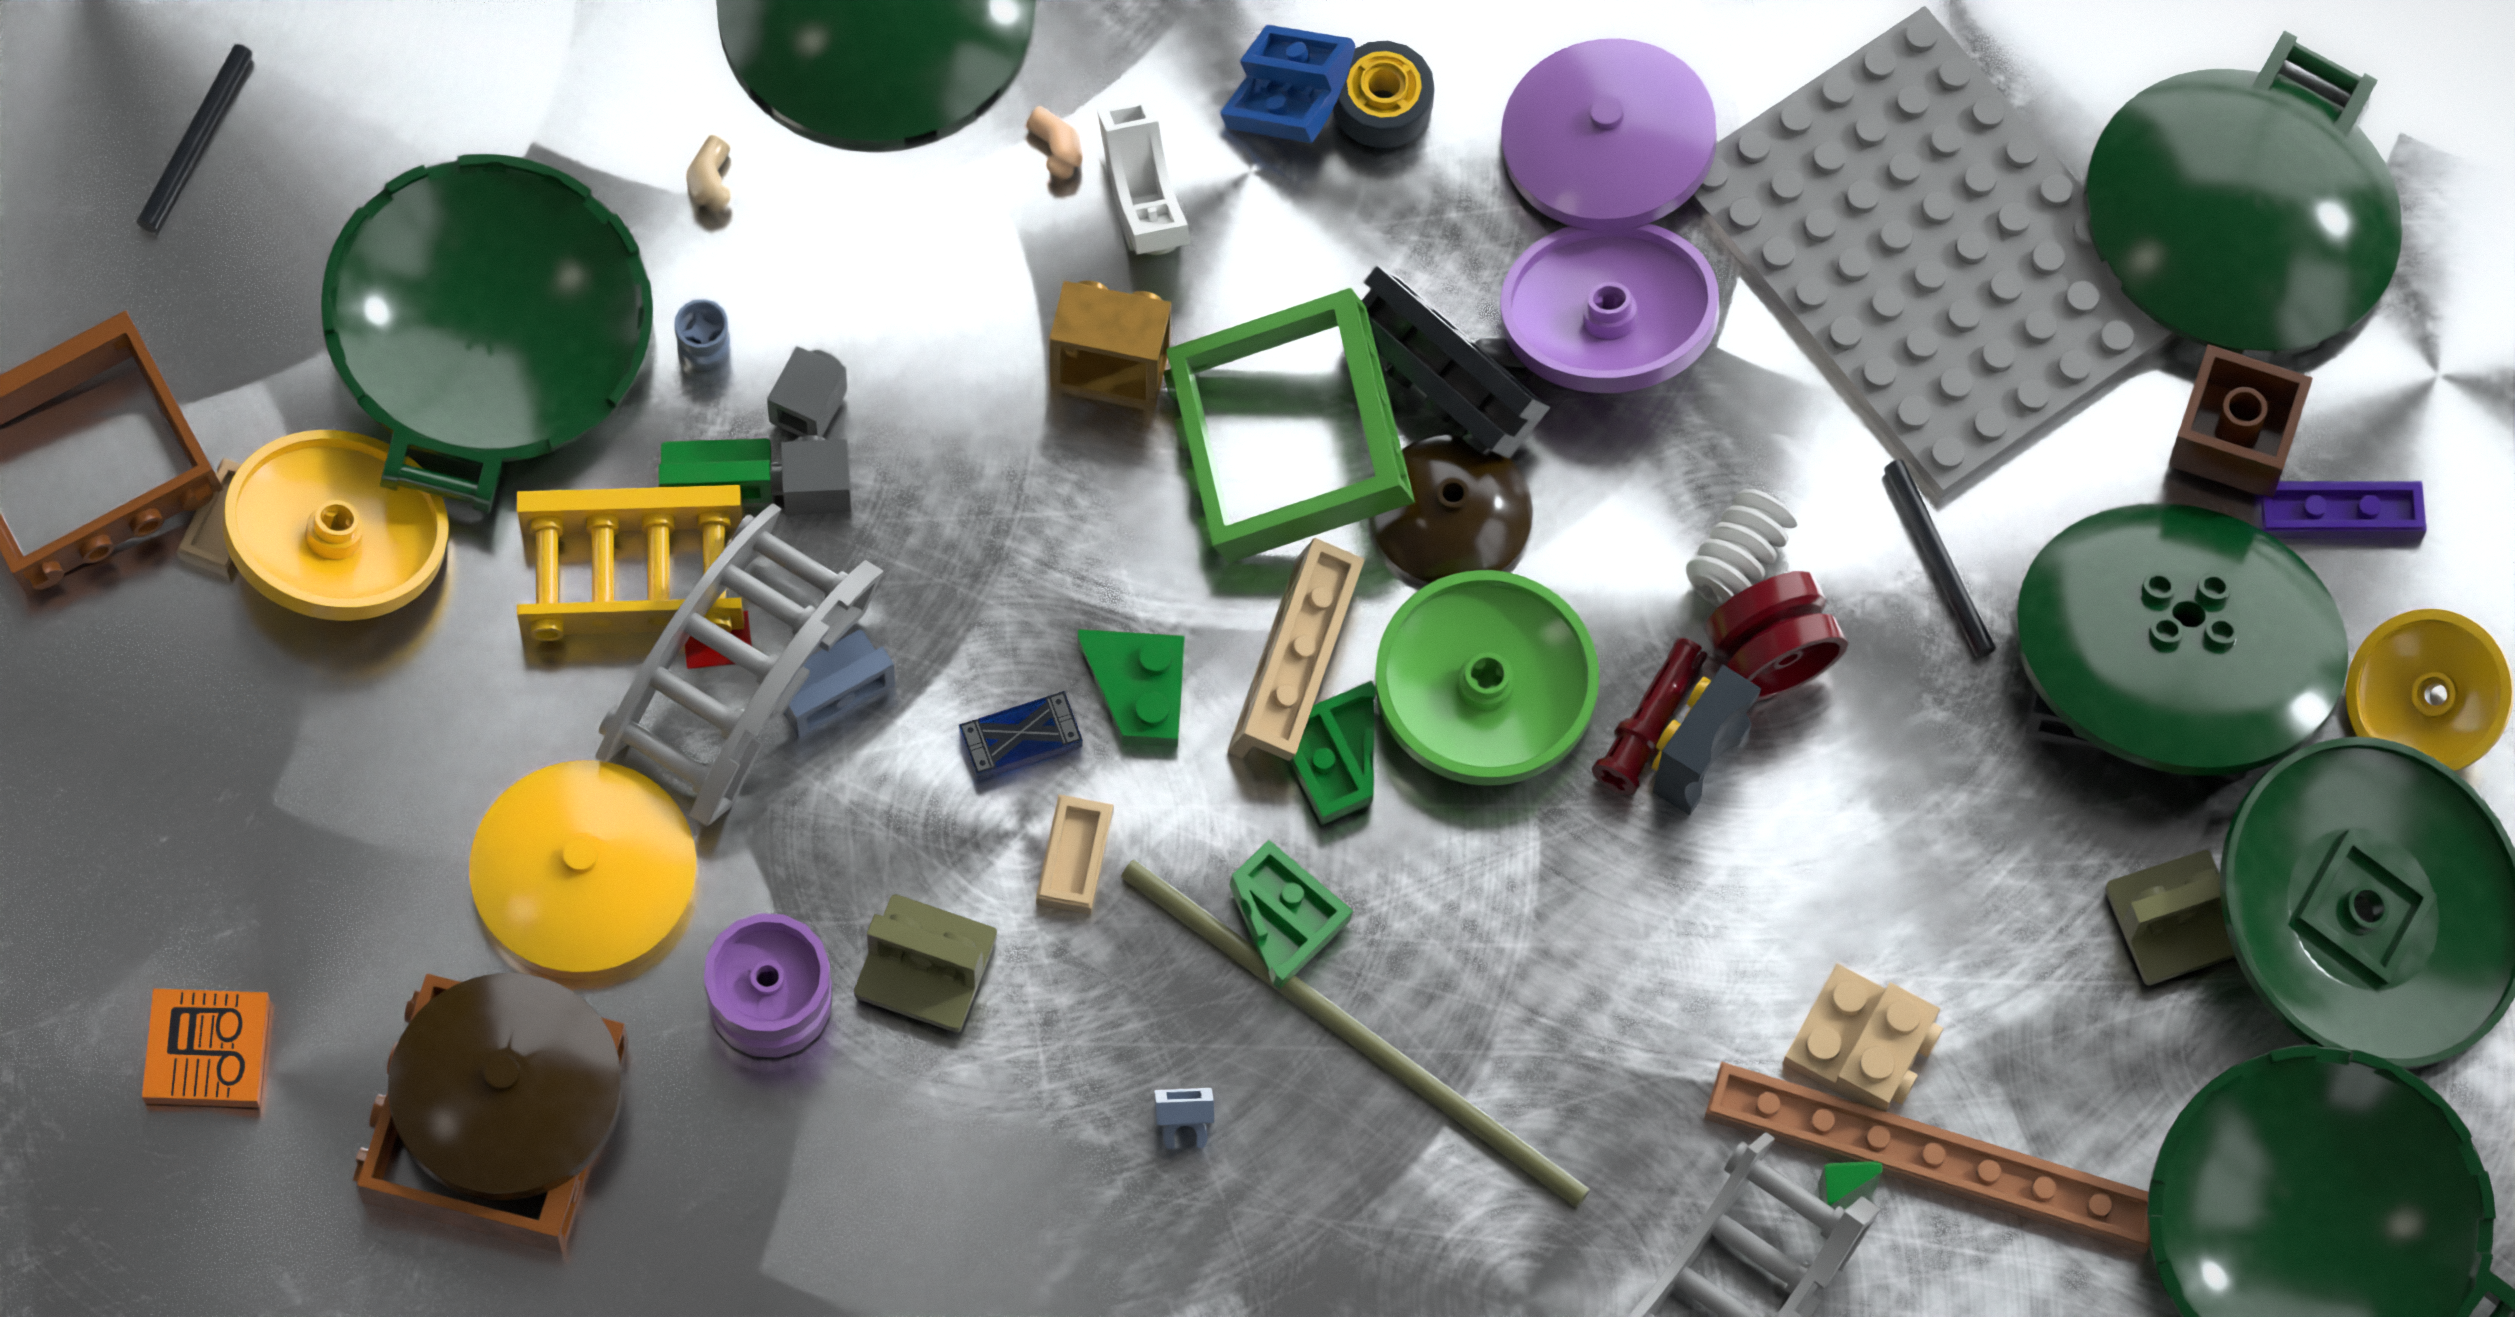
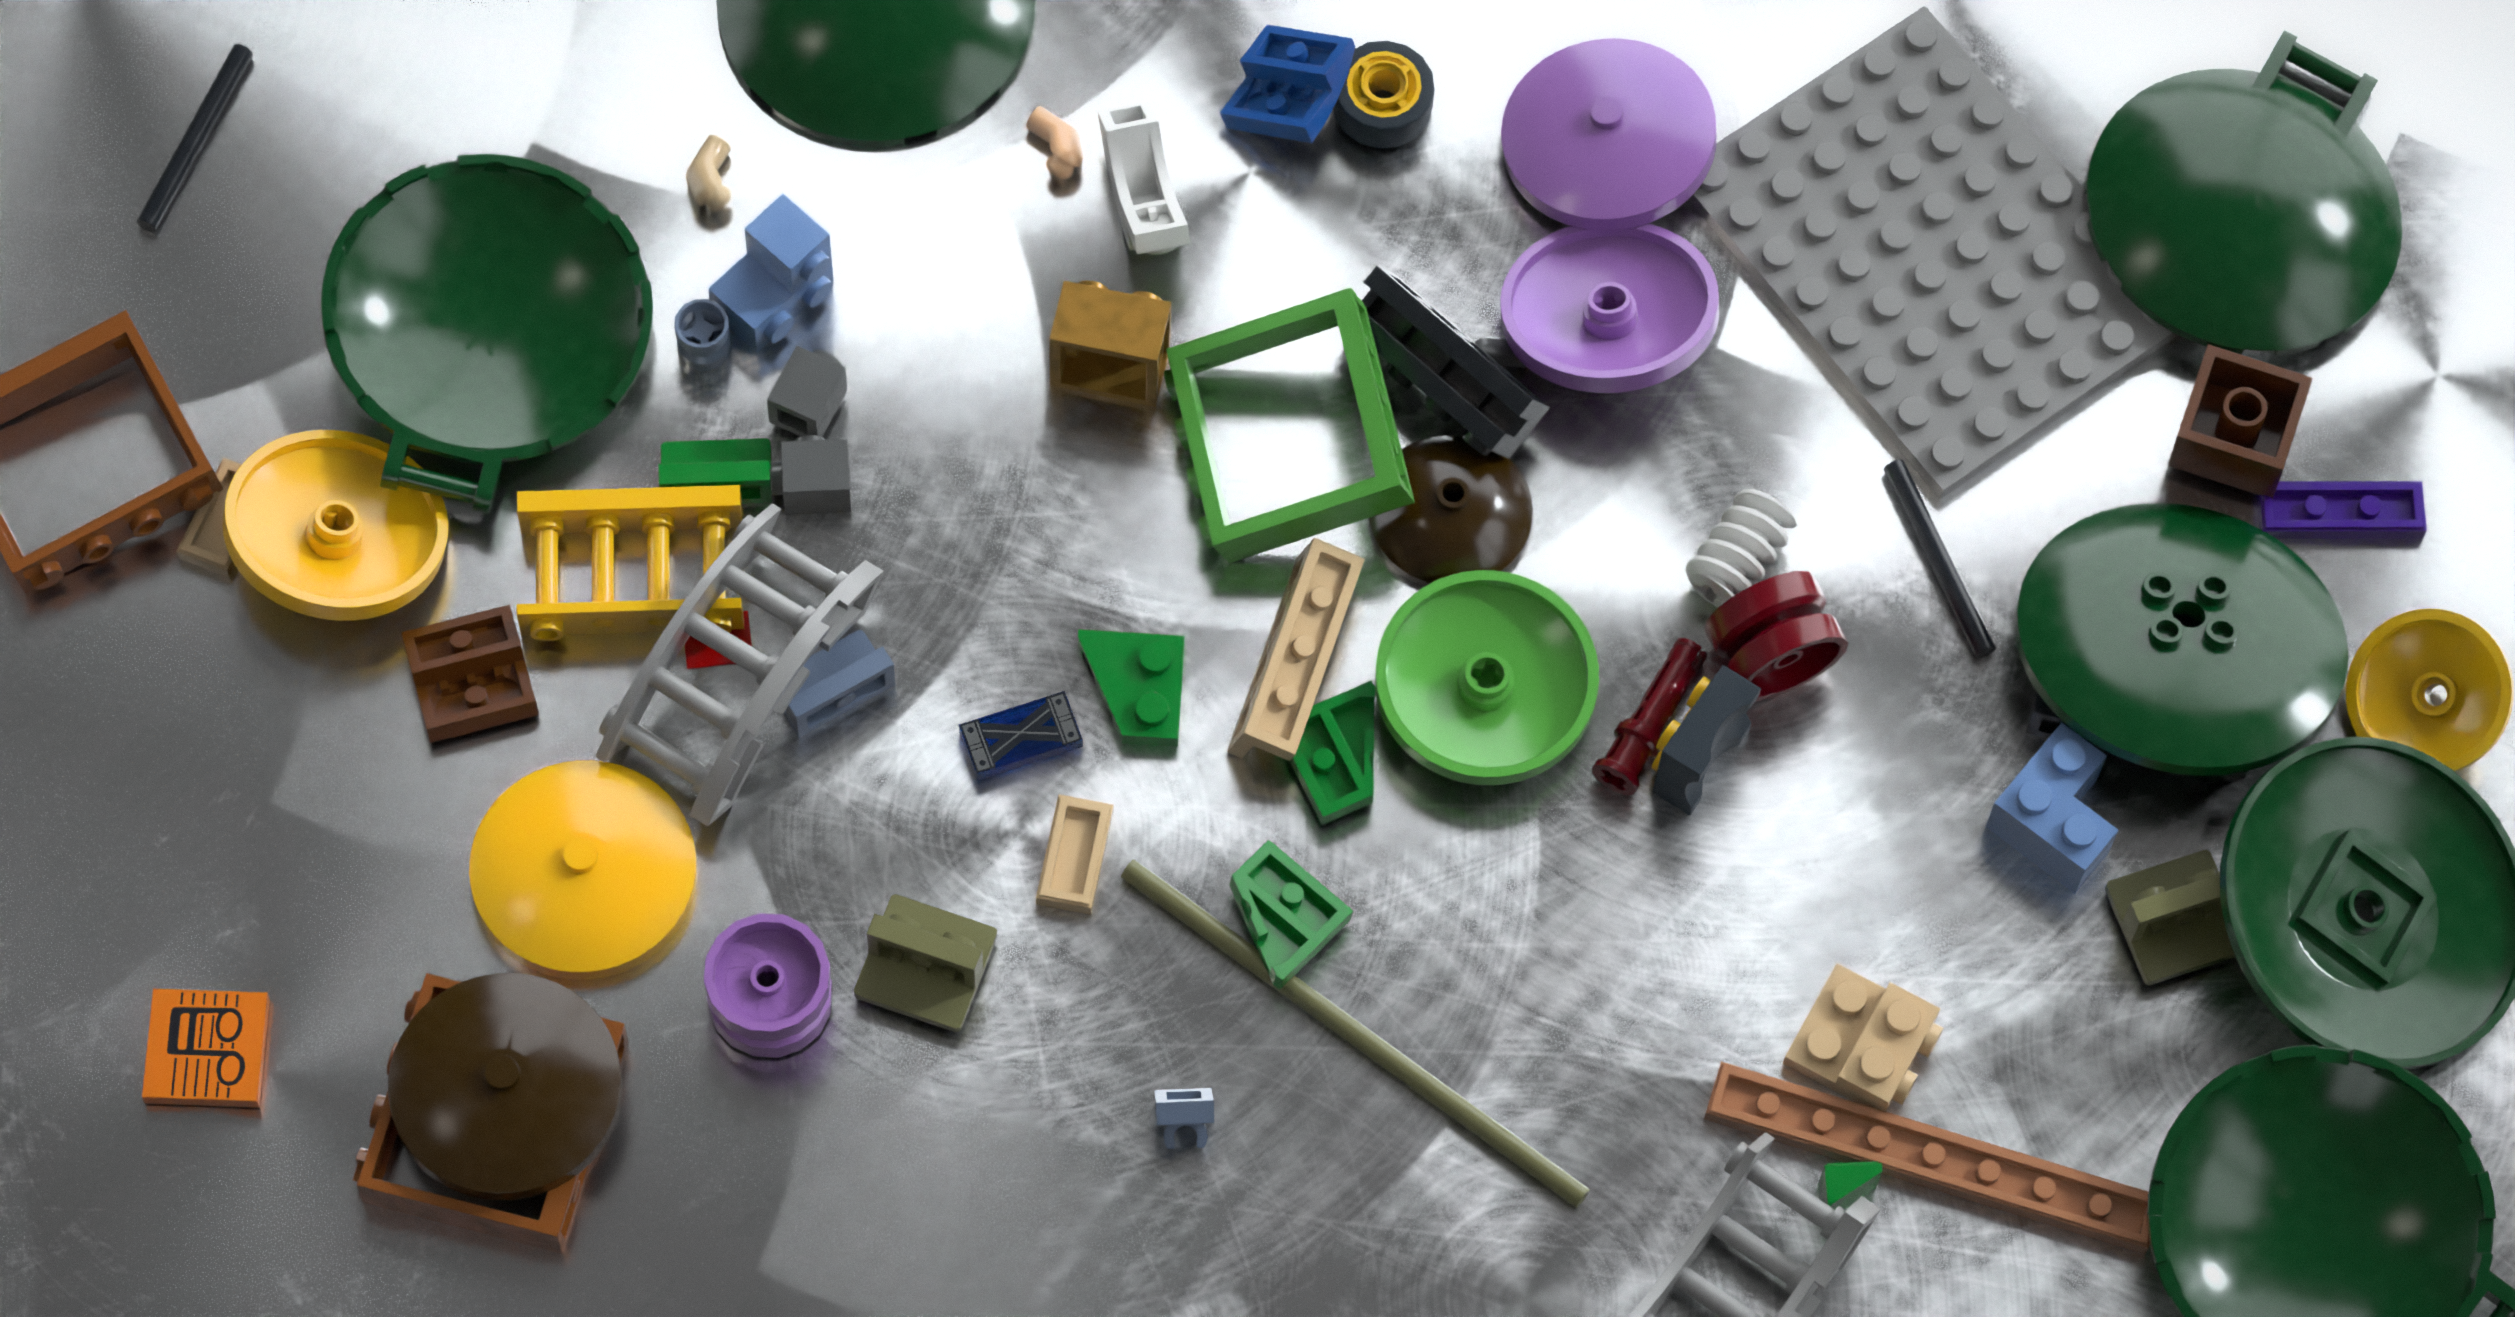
none -> reddish brown slope [401,604,539,743]
none -> medium blue brick [708,193,834,353]
none -> medium blue brick [1985,722,2118,894]

